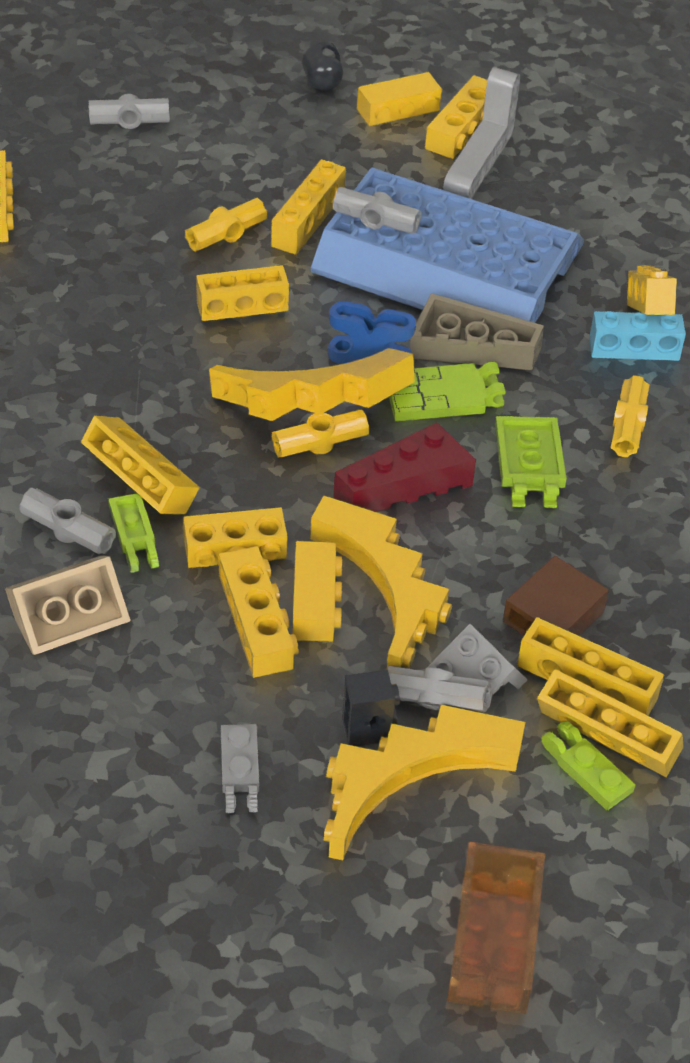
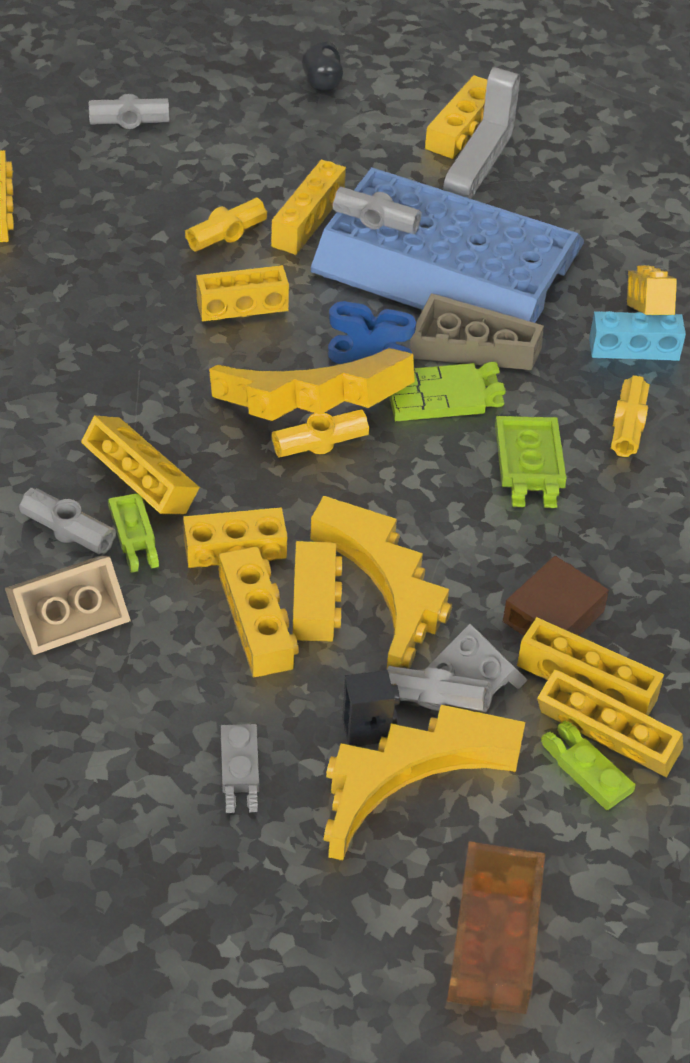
dark red wedge [333,422,476,512] -> none
yellow brick [357,72,442,126] -> none

